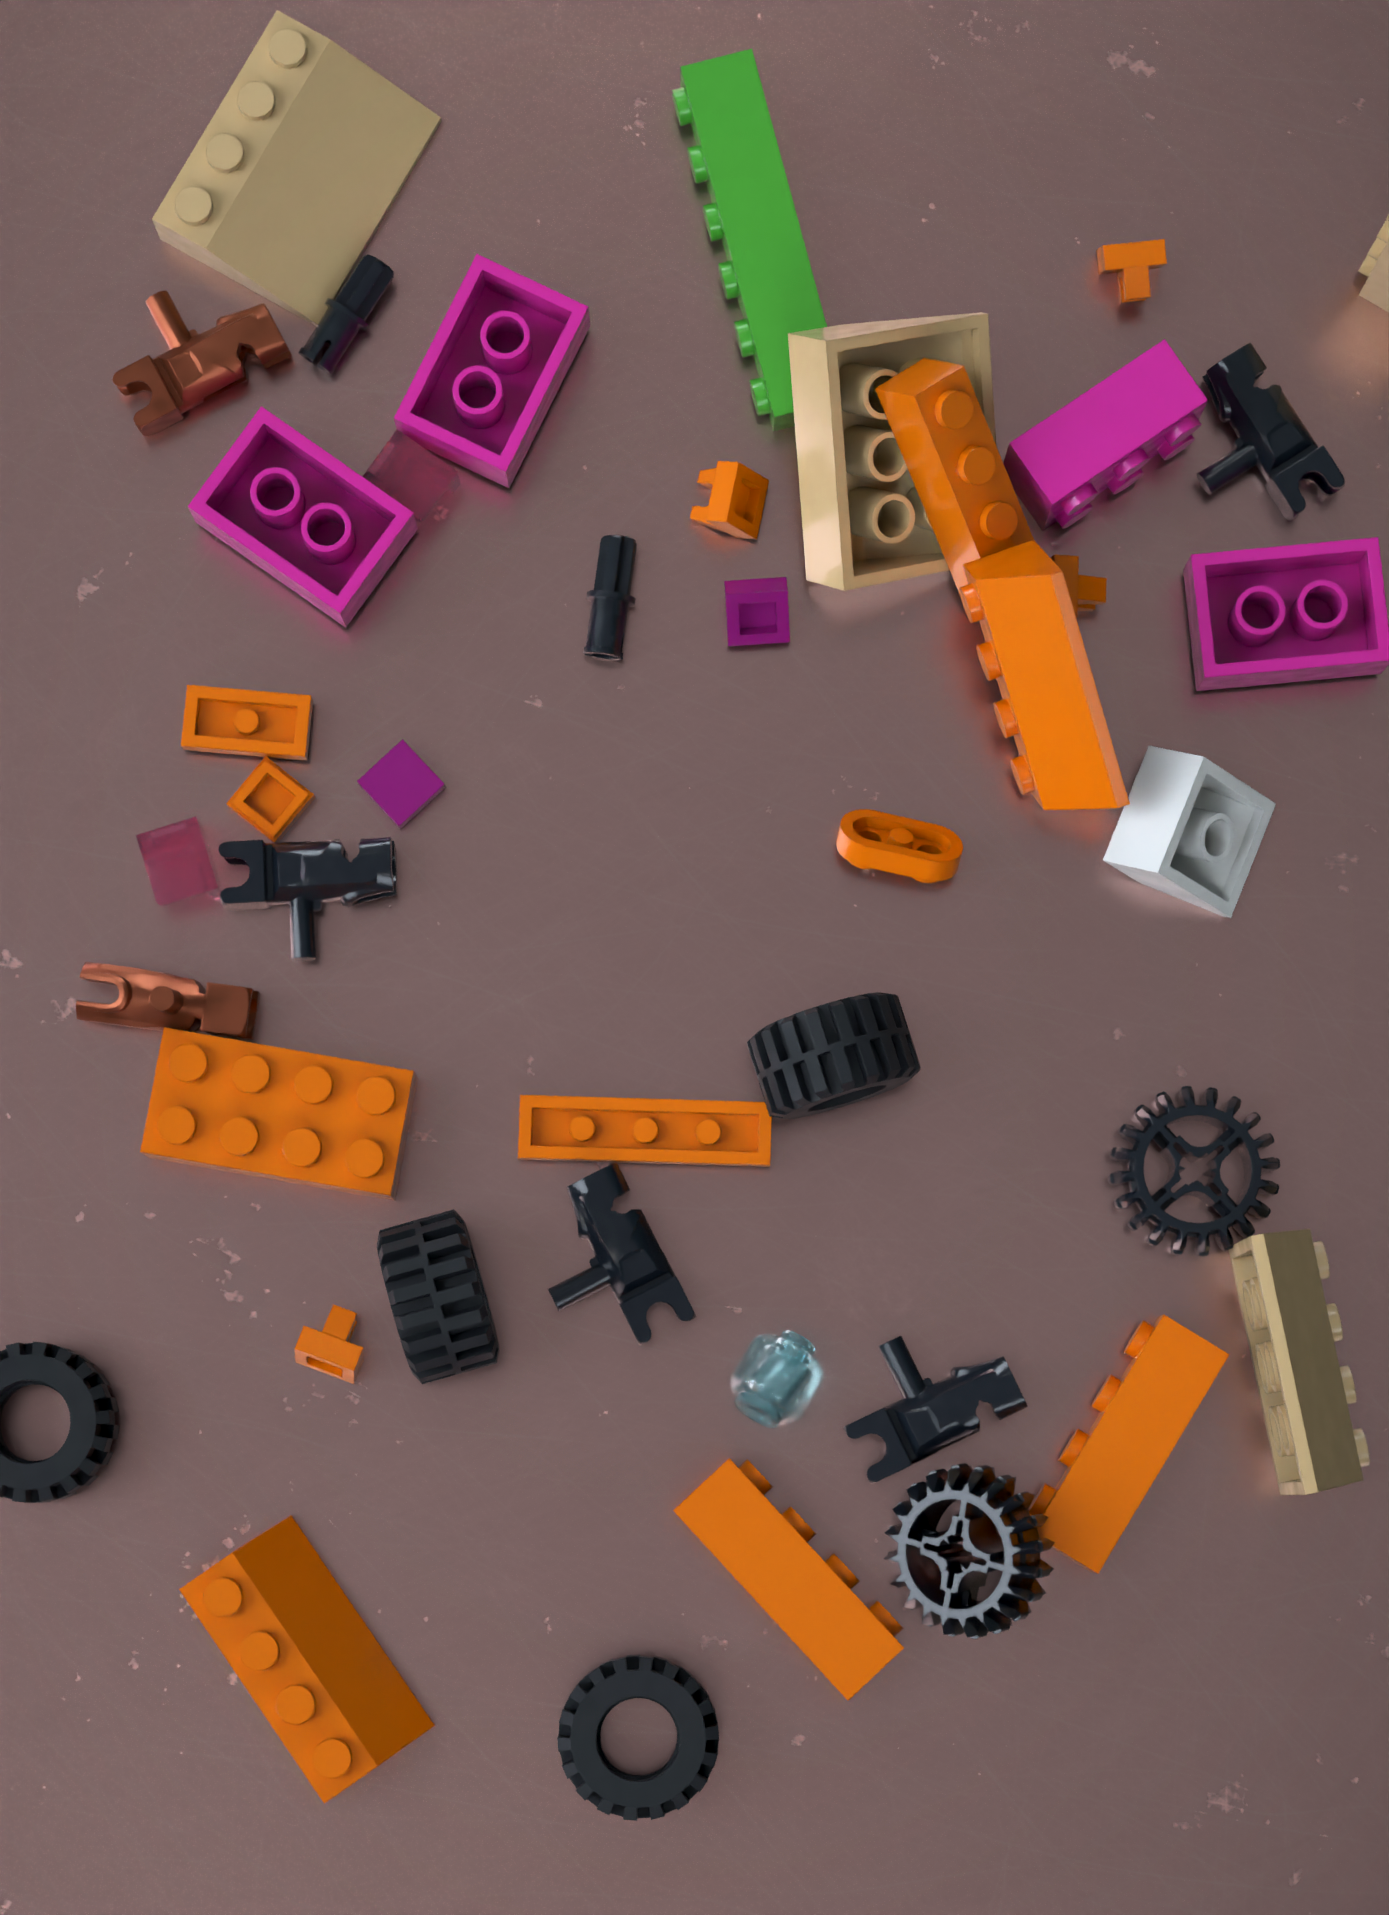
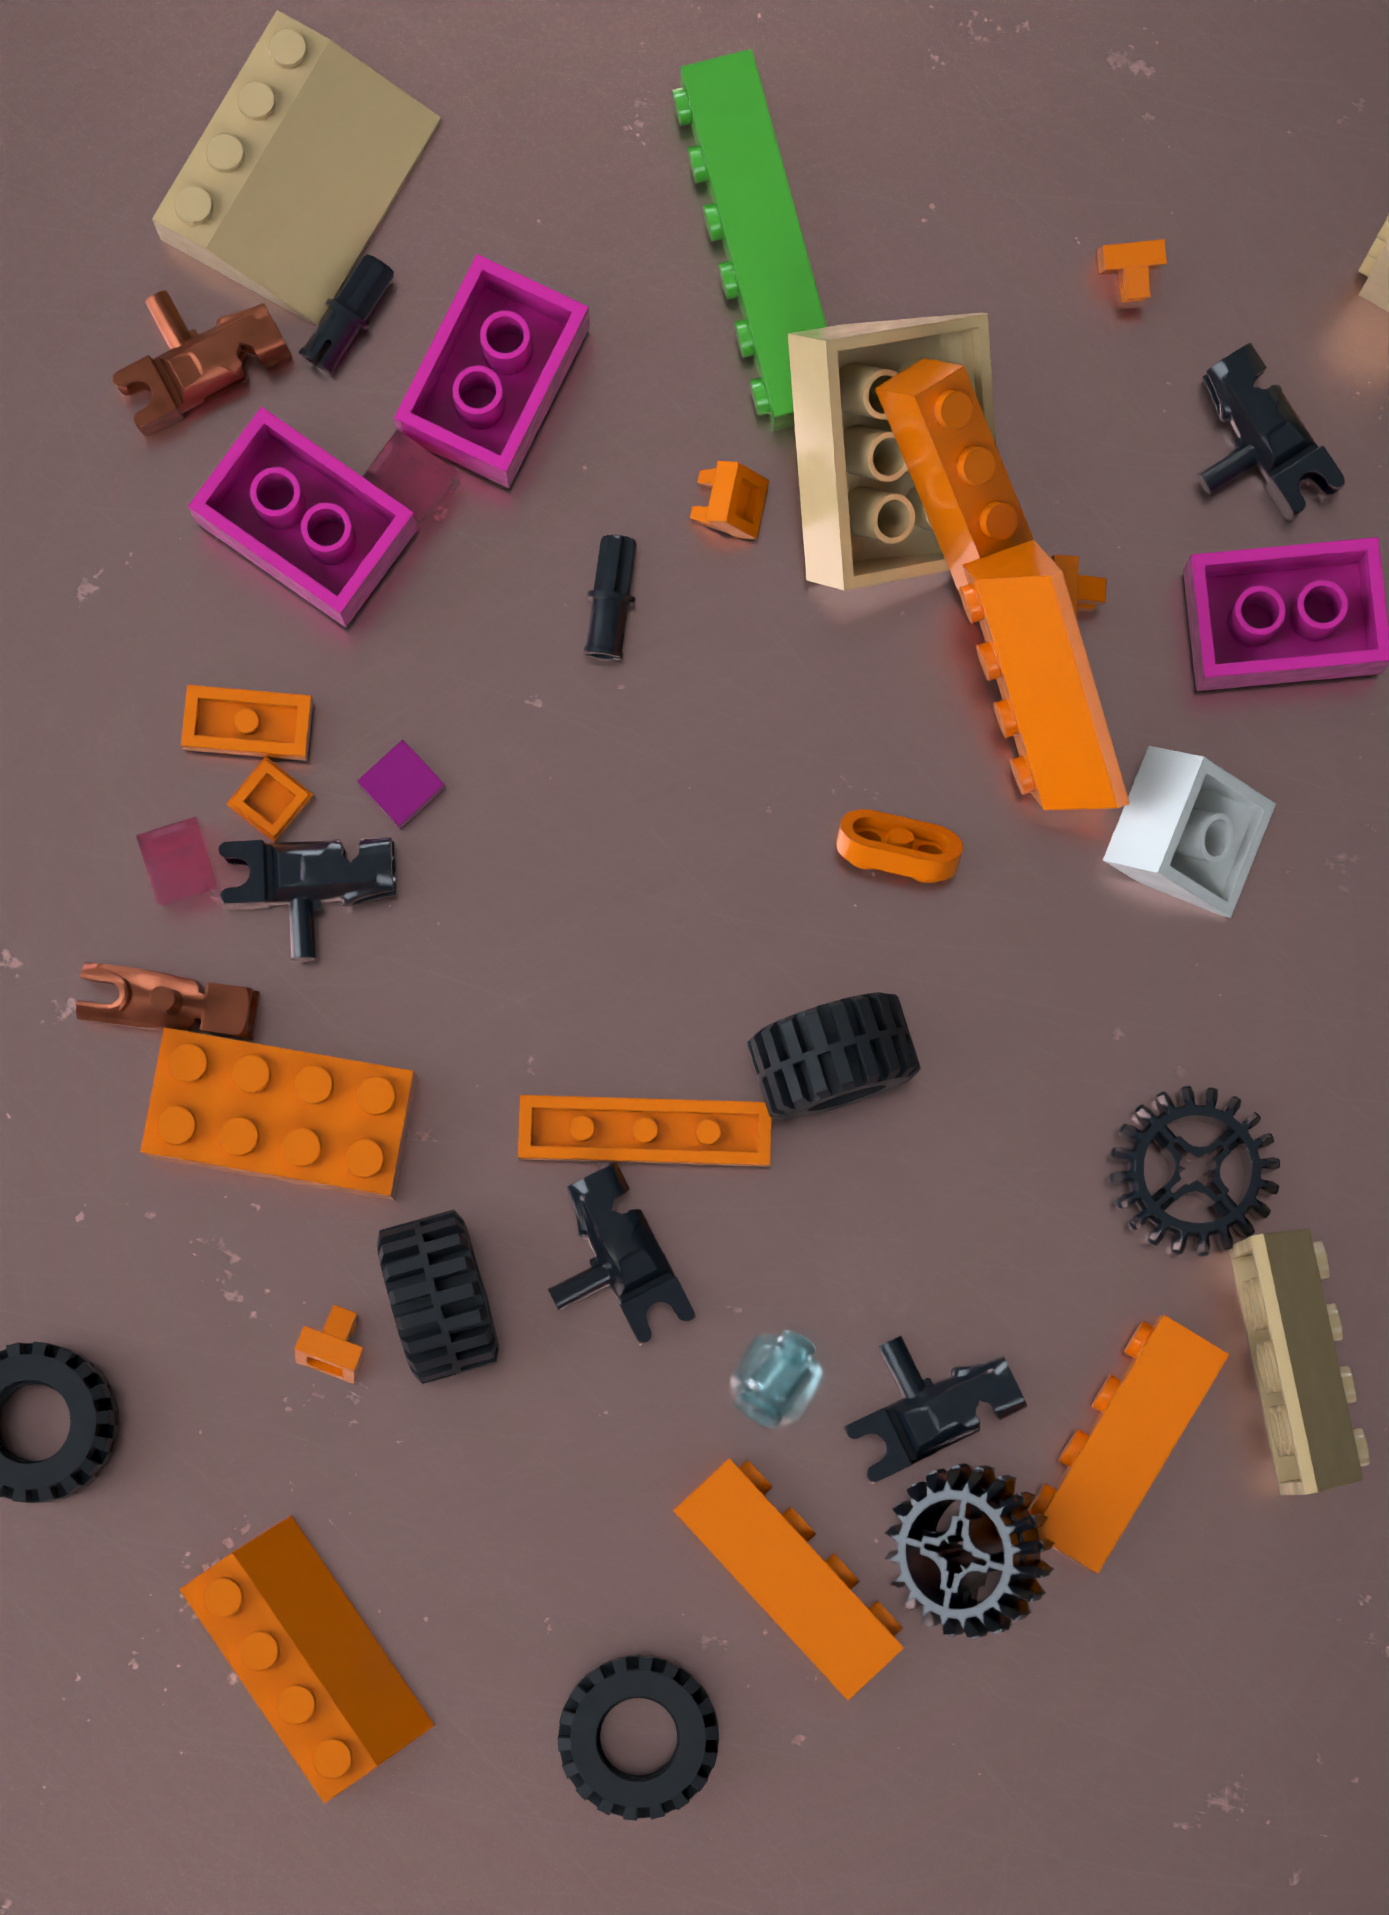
magenta plate [724,577,790,646] -> none
dark pink brick [1003,339,1208,531] -> none

